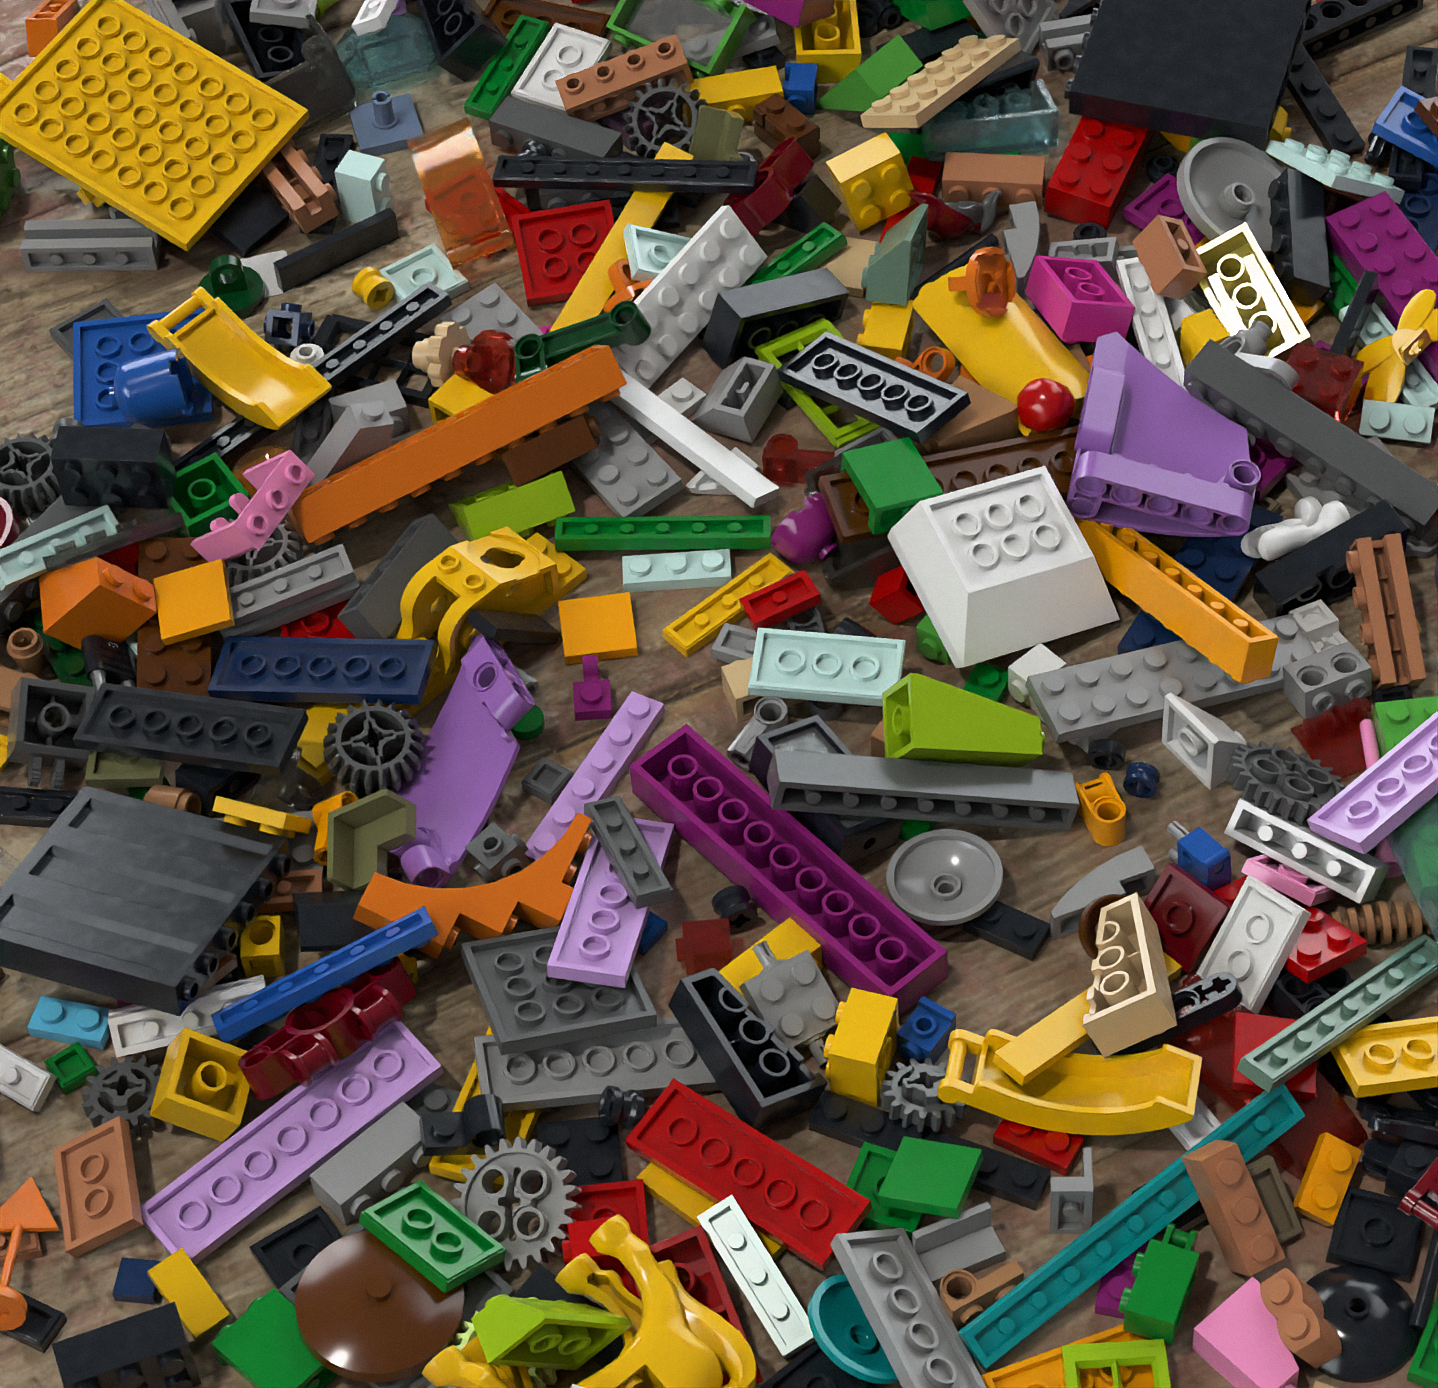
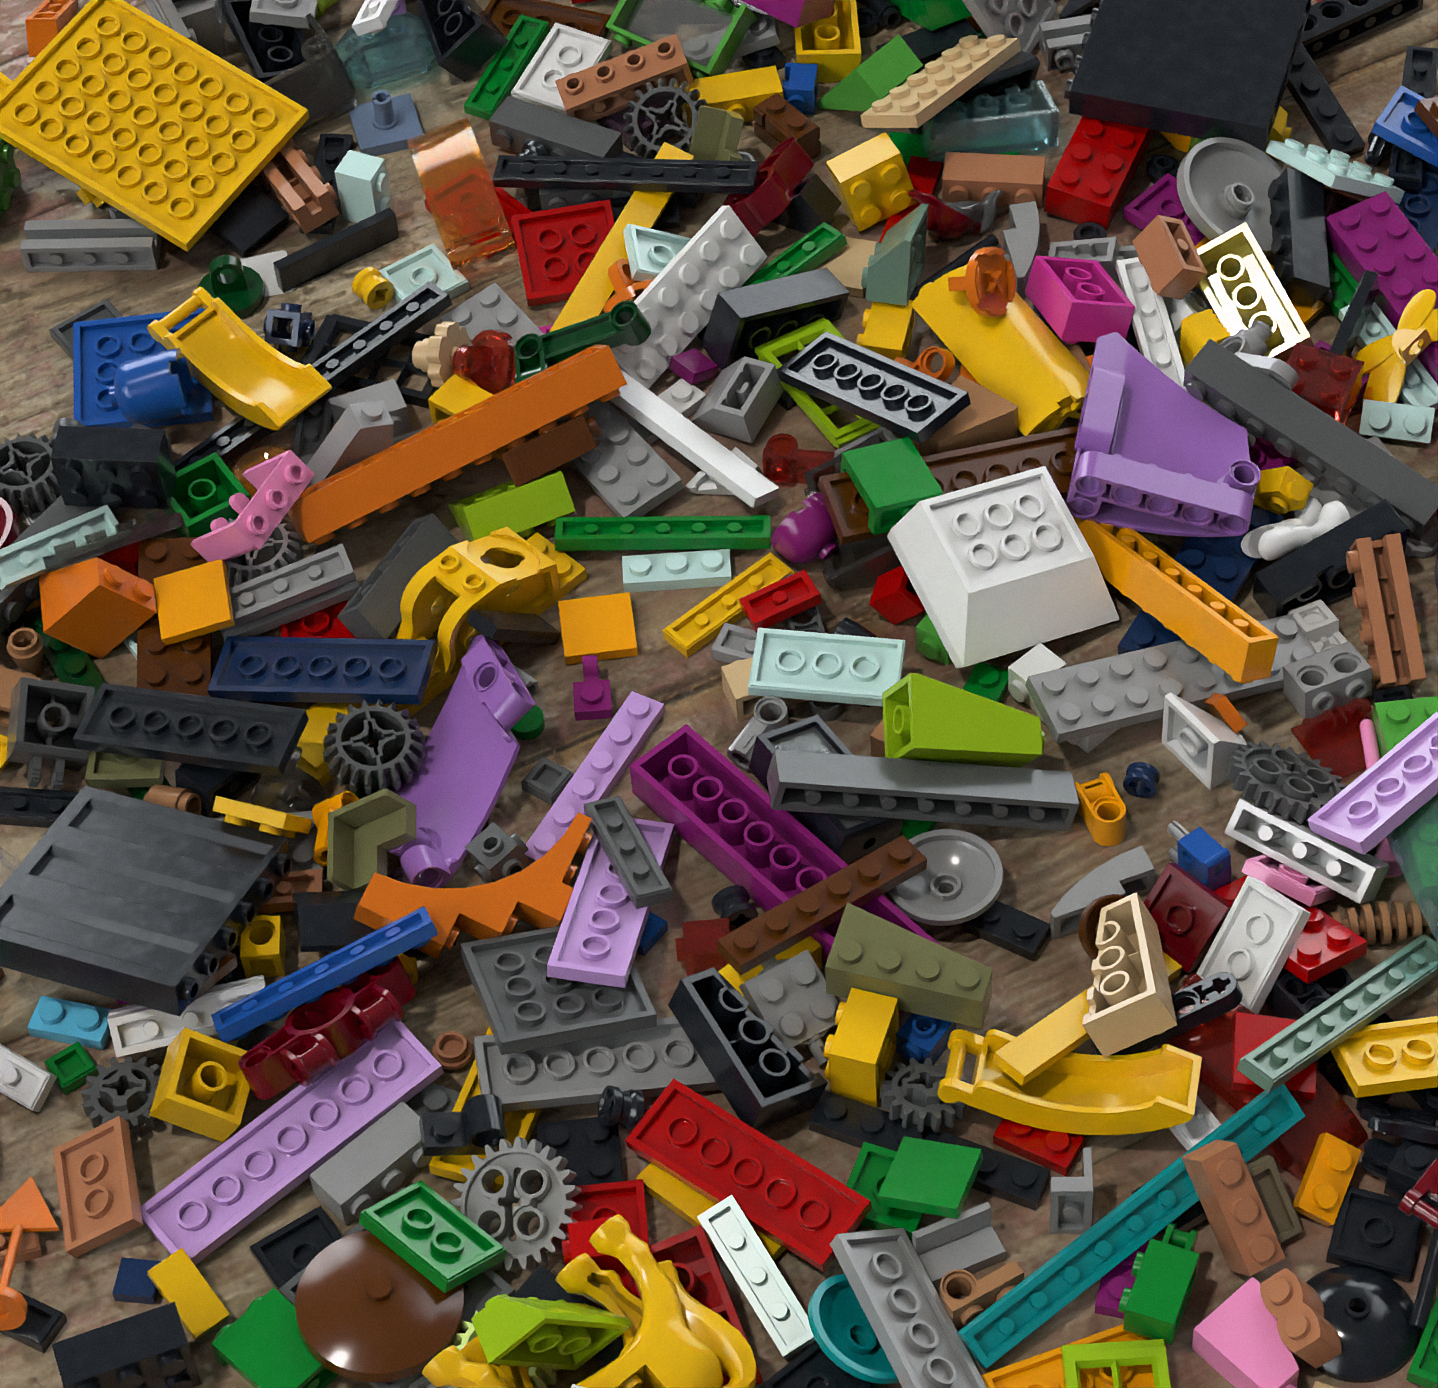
black piece [81,635,137,695] -> none
white plate [290,344,324,365] -> none
red hair [1017,378,1074,433] -> none
black tile [1087,739,1126,771] -> none
none -> nougat plate [432,1031,473,1070]
none -> magenta tile [668,348,719,385]
none -> reddish brown plate [716,835,927,975]
none -> olive wedge [825,902,992,1029]
none -> orange tile [1203,692,1247,734]
none -> yellow brick [1253,466,1314,515]

